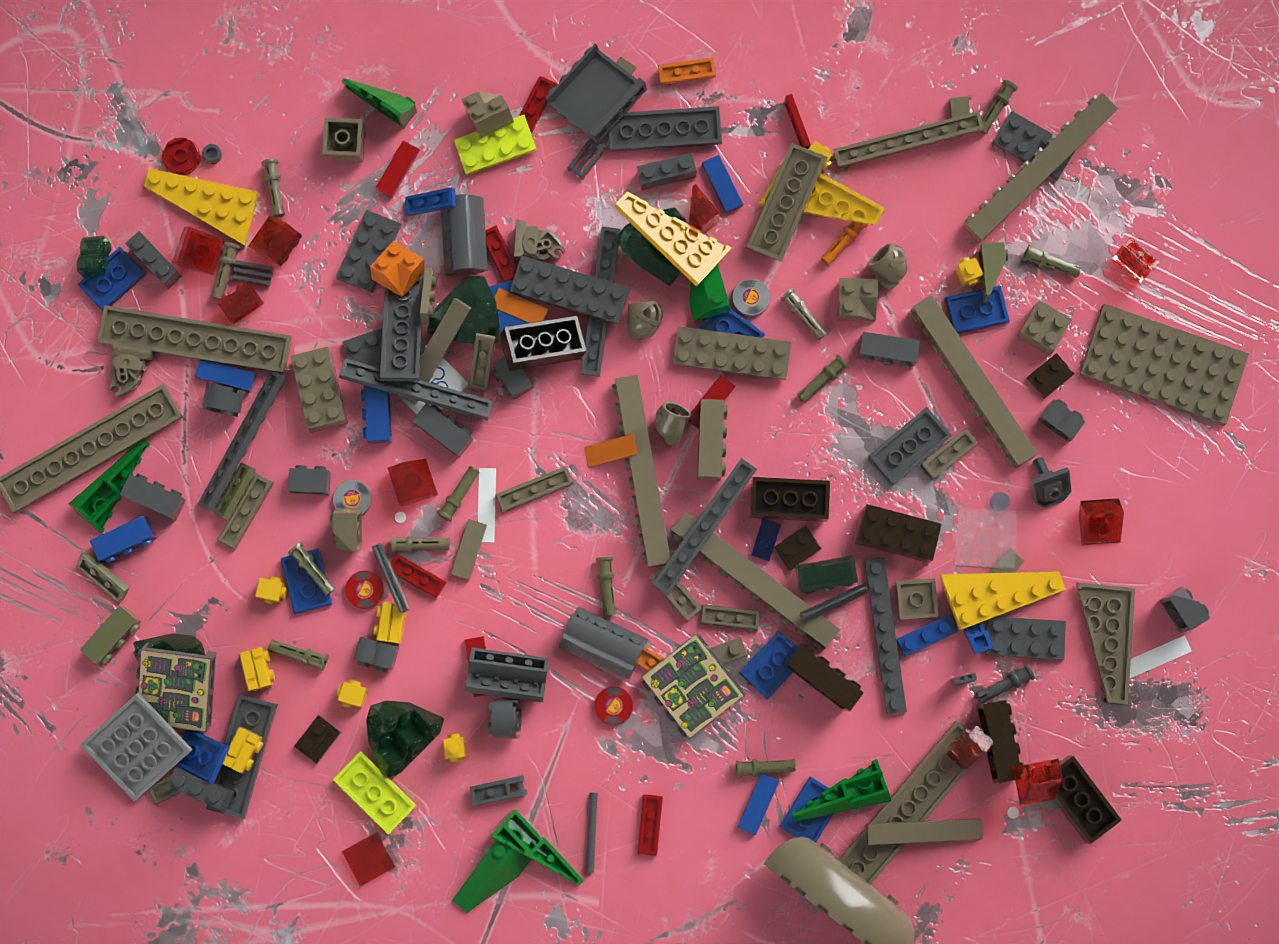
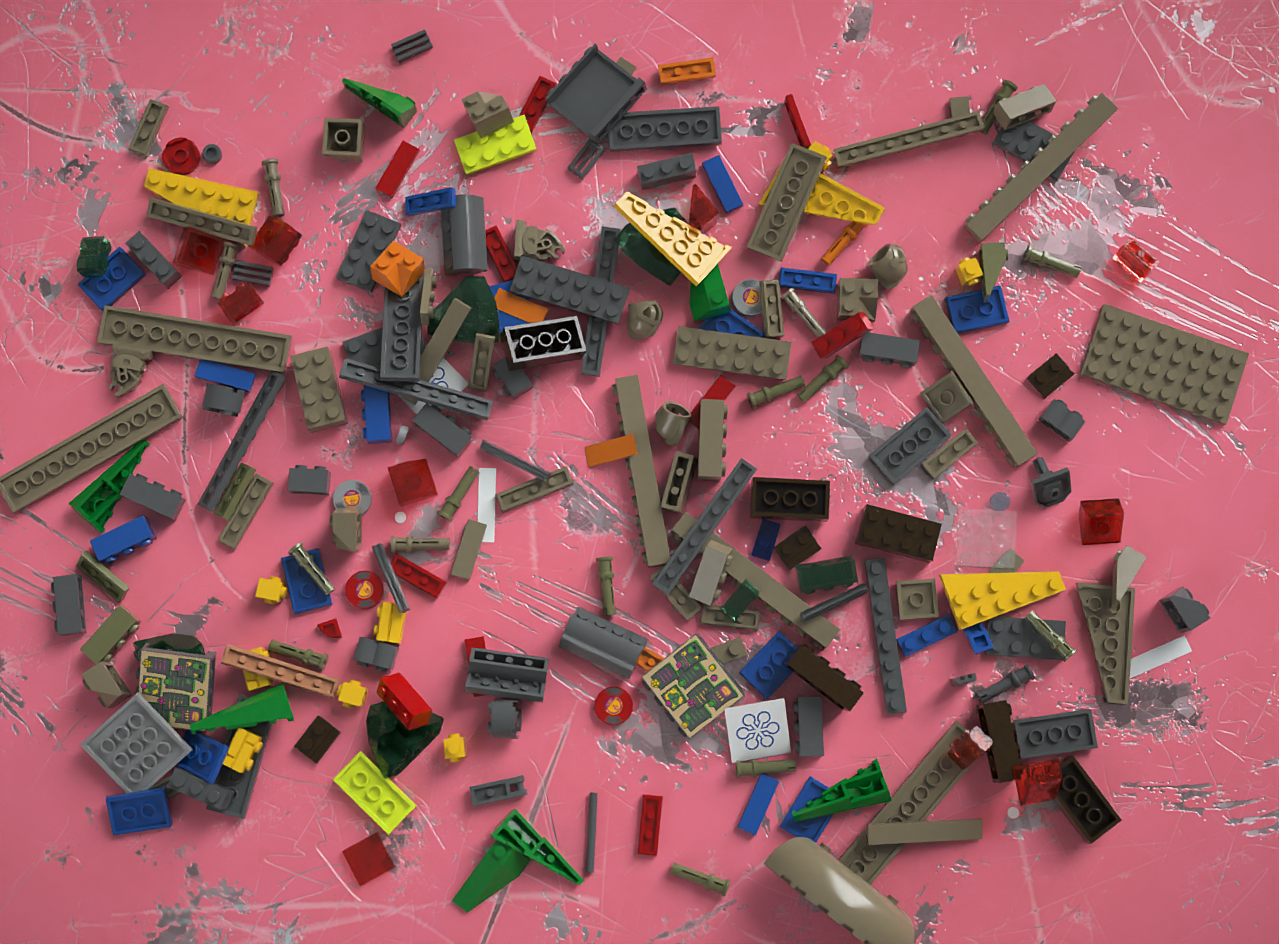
dark tan brick [1017,300,1072,356] -> none
none -> dark grey brick [51,574,87,636]
none -> dark tan slope [81,661,132,708]
none -> blue tile [106,787,173,836]
none -> dark tan tile [129,99,169,157]
none -> dark tan plate [146,198,258,246]
none -> green wedge [190,683,294,734]
none -> nougat tile [221,644,340,699]
none -> red tile [317,618,342,638]
none -> red brick [376,672,432,730]
none -> dark grey tile [391,29,433,63]
none -> light grey tile [395,425,409,445]
none -> dark grey axle [480,439,551,482]
none -> dark tan brick [661,451,698,515]
none -> olive pin [670,862,731,897]
none -> dark tan brick [689,540,733,606]
none -> clear green tile [720,579,761,621]
none -> white sticker [724,698,791,763]
none -> olive pin [747,375,805,409]
none -> dark tan tile [759,280,784,338]
none -> blue tile [779,267,837,294]
none -> dark grey brick [793,697,824,757]
none -> red brick [811,312,874,359]
none -> dark tan tile [920,371,973,424]
none -> brick [993,84,1056,130]
none -> dark grey plate [1013,709,1098,759]
none -> olive pin [1024,610,1077,662]
none -> slope [1112,545,1147,608]

